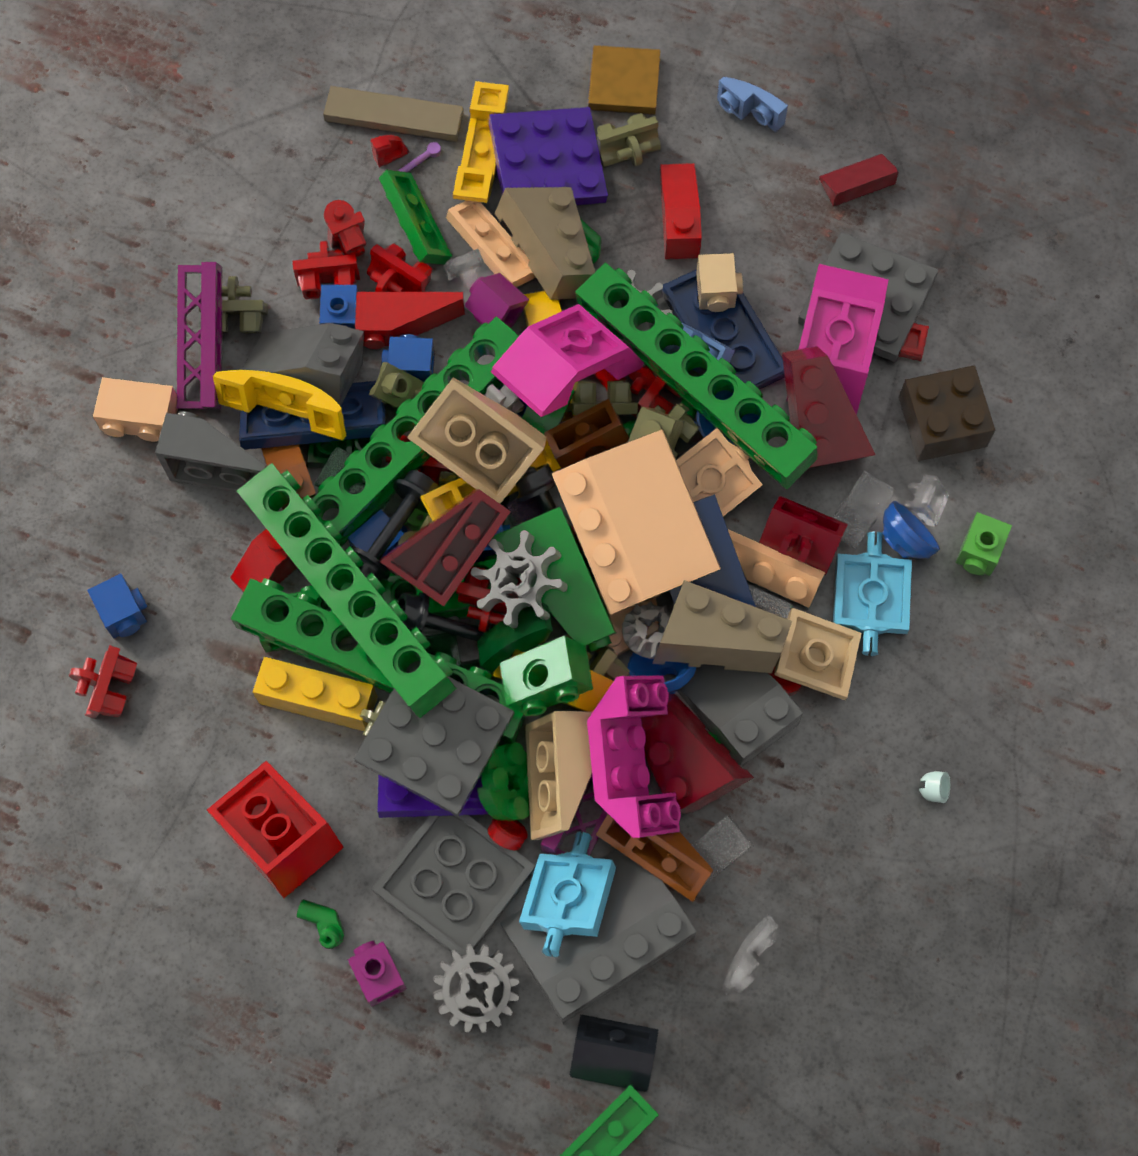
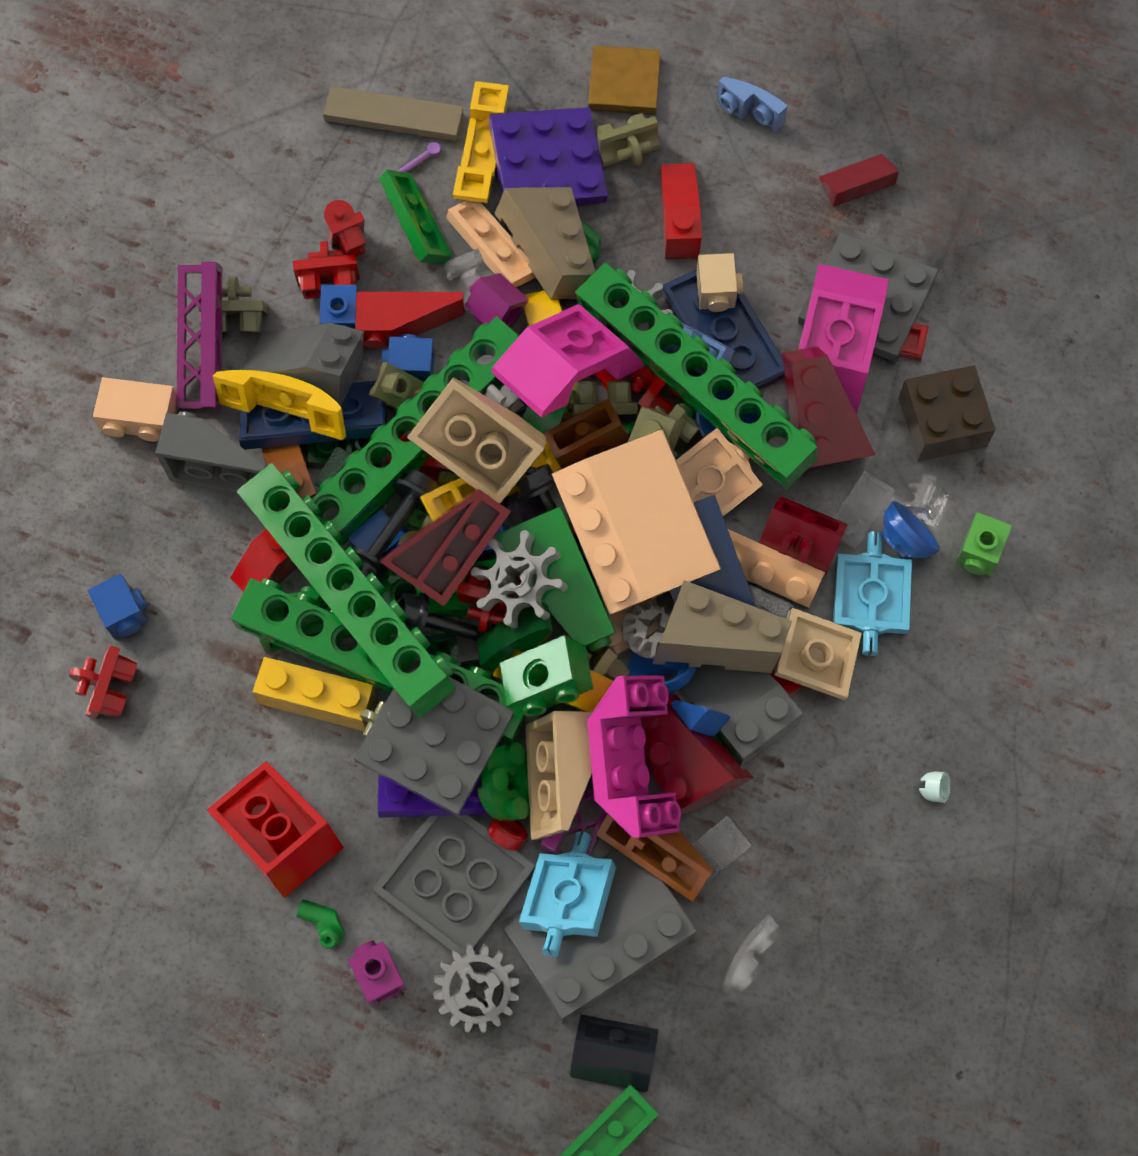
red hips [367,243,433,292] -> none
red tile [370,135,409,167] -> none
none -> blue slope [671,700,730,737]

